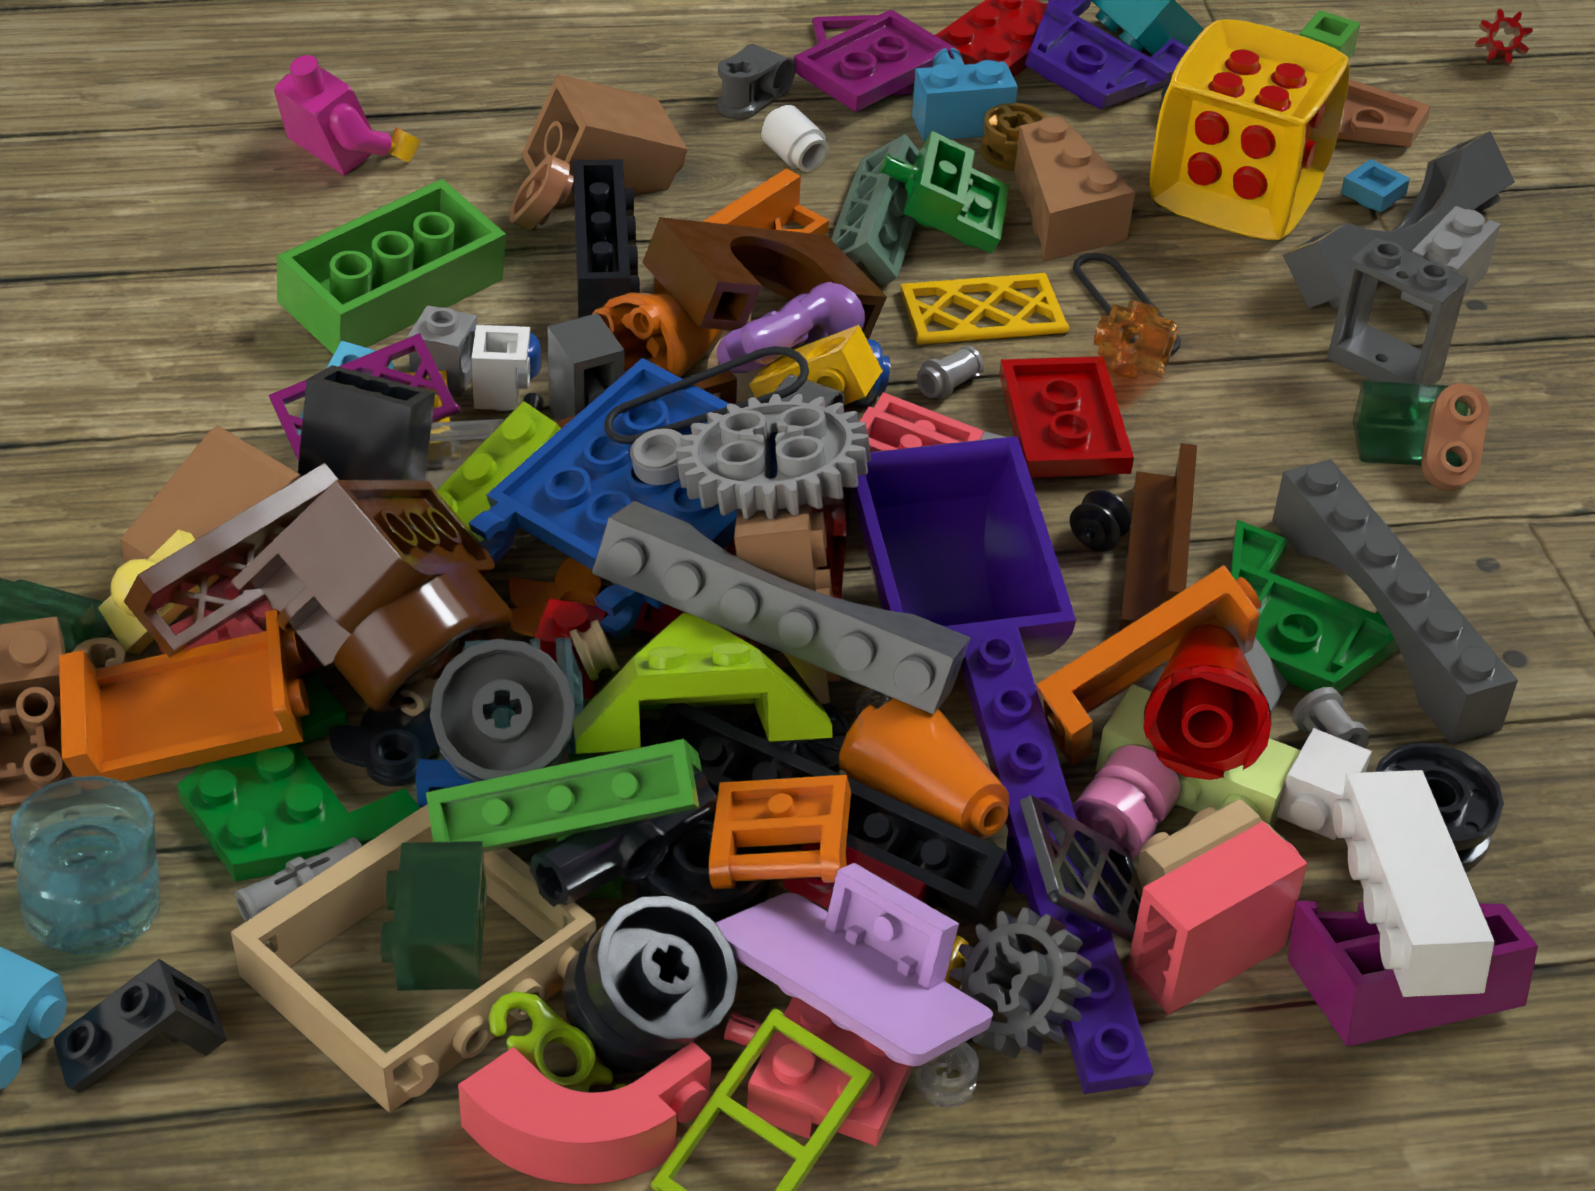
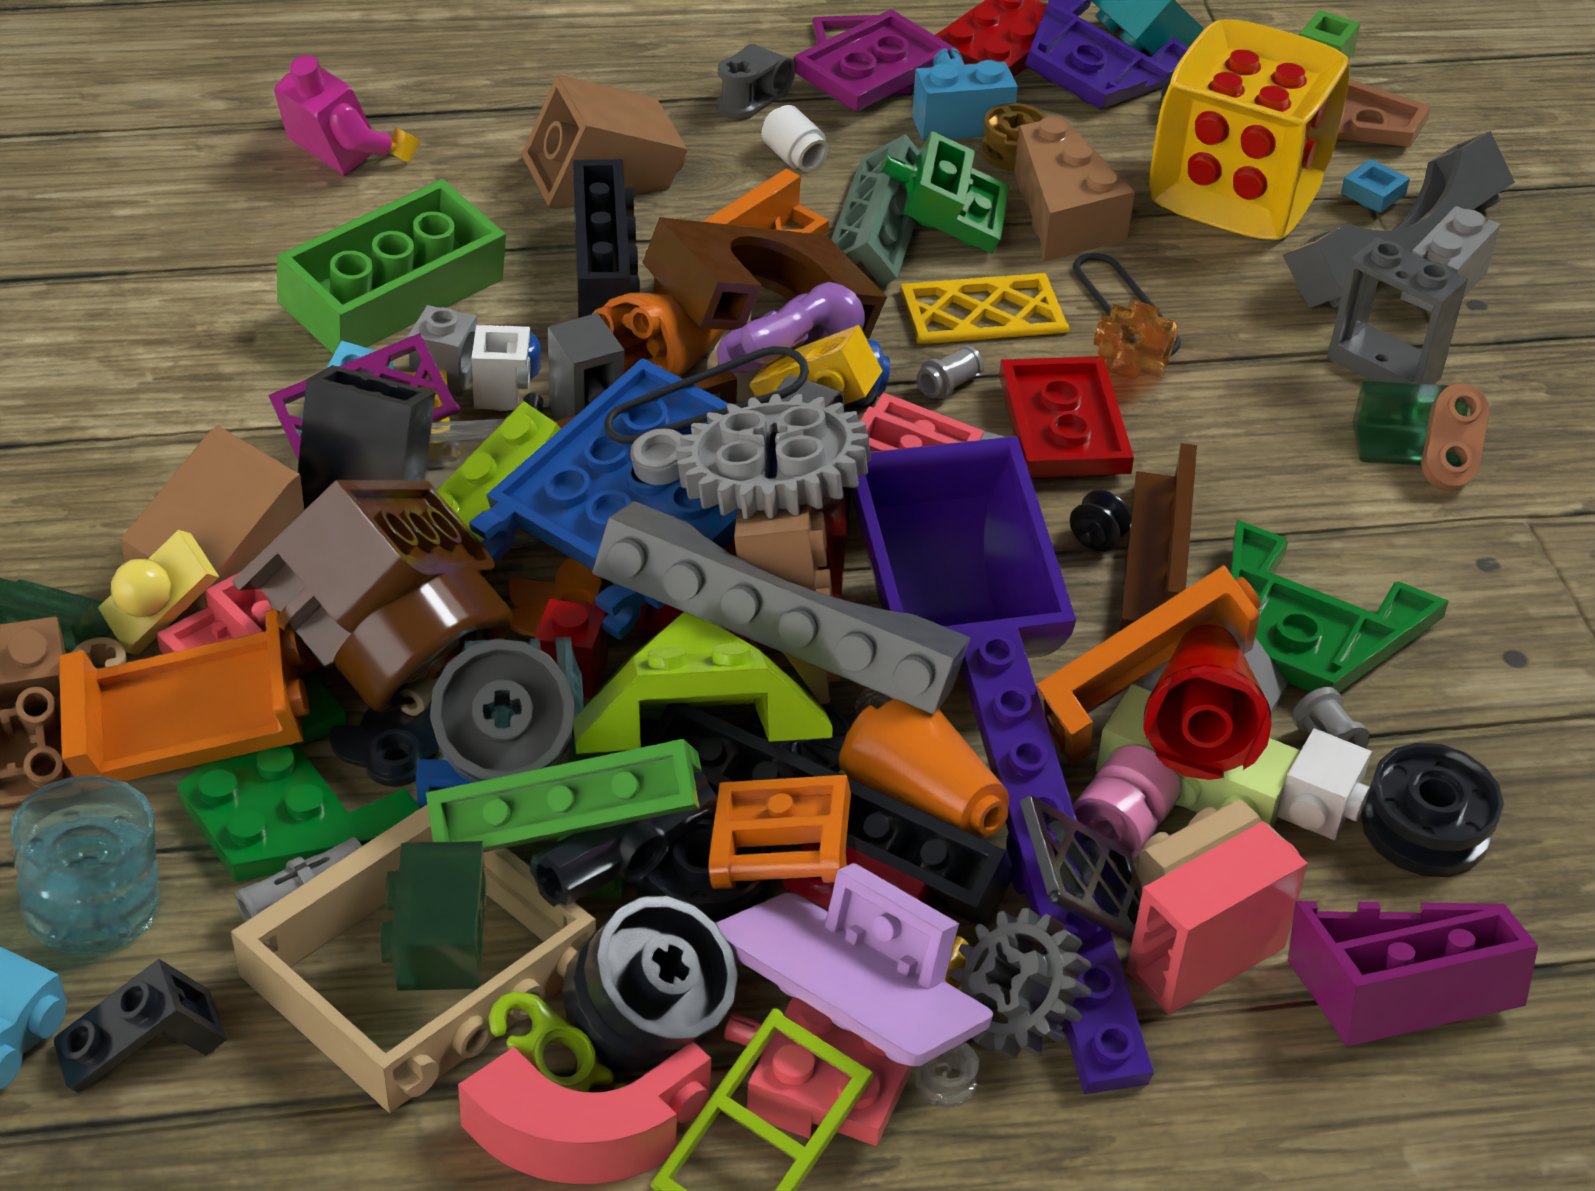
reddish brown fence [124,463,339,658] -> none
nougat plate [510,155,574,231] -> none
tan bush [570,619,620,681] -> none
dark grey arch [1272,459,1518,745] -> none
white brick [1333,770,1495,997] -> none
red gear [1475,9,1533,66] -> none

